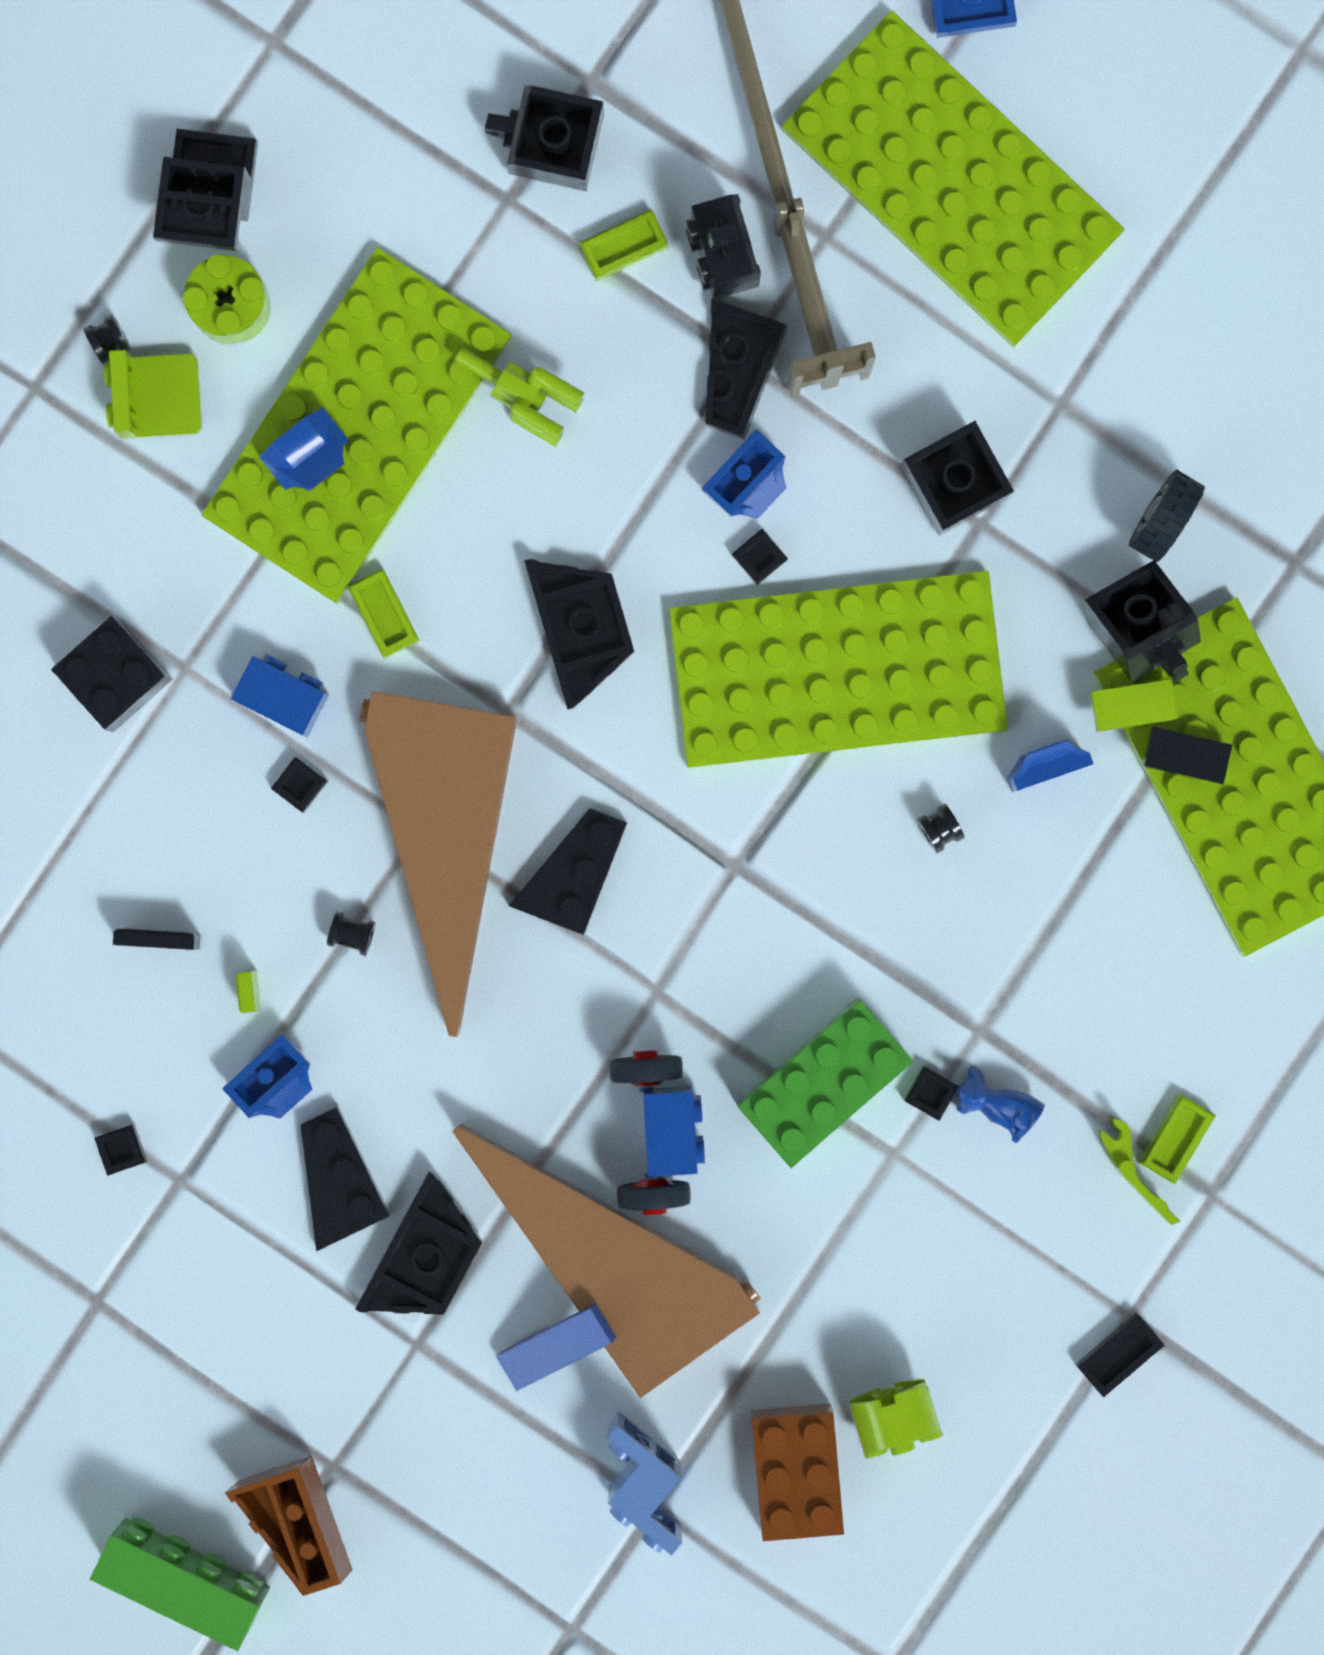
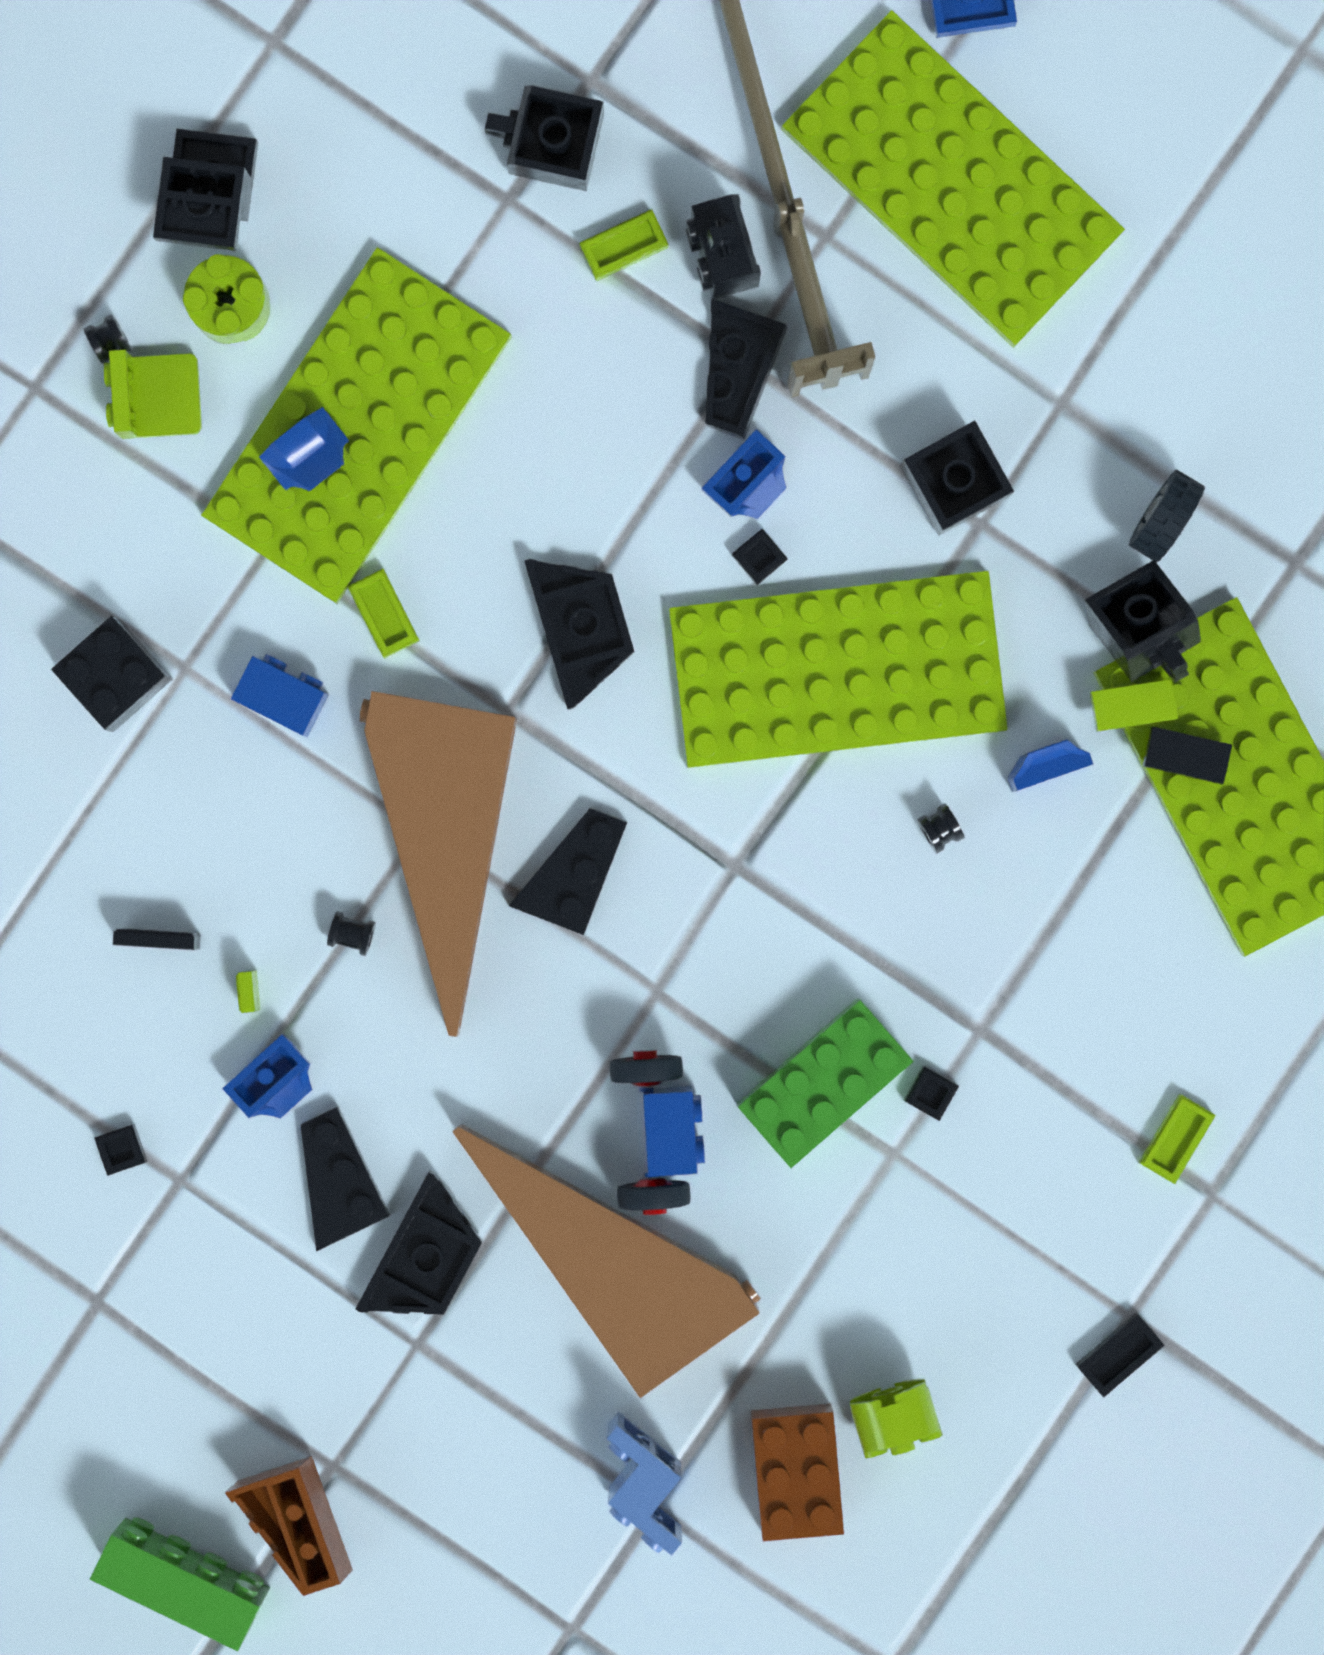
black tile [271,757,328,813] -> none
lime plant [454,347,585,447] -> none
tile [496,1303,616,1391] -> none
blue animal [956,1065,1045,1143] -> none
lime arm [1098,1118,1181,1225] -> none

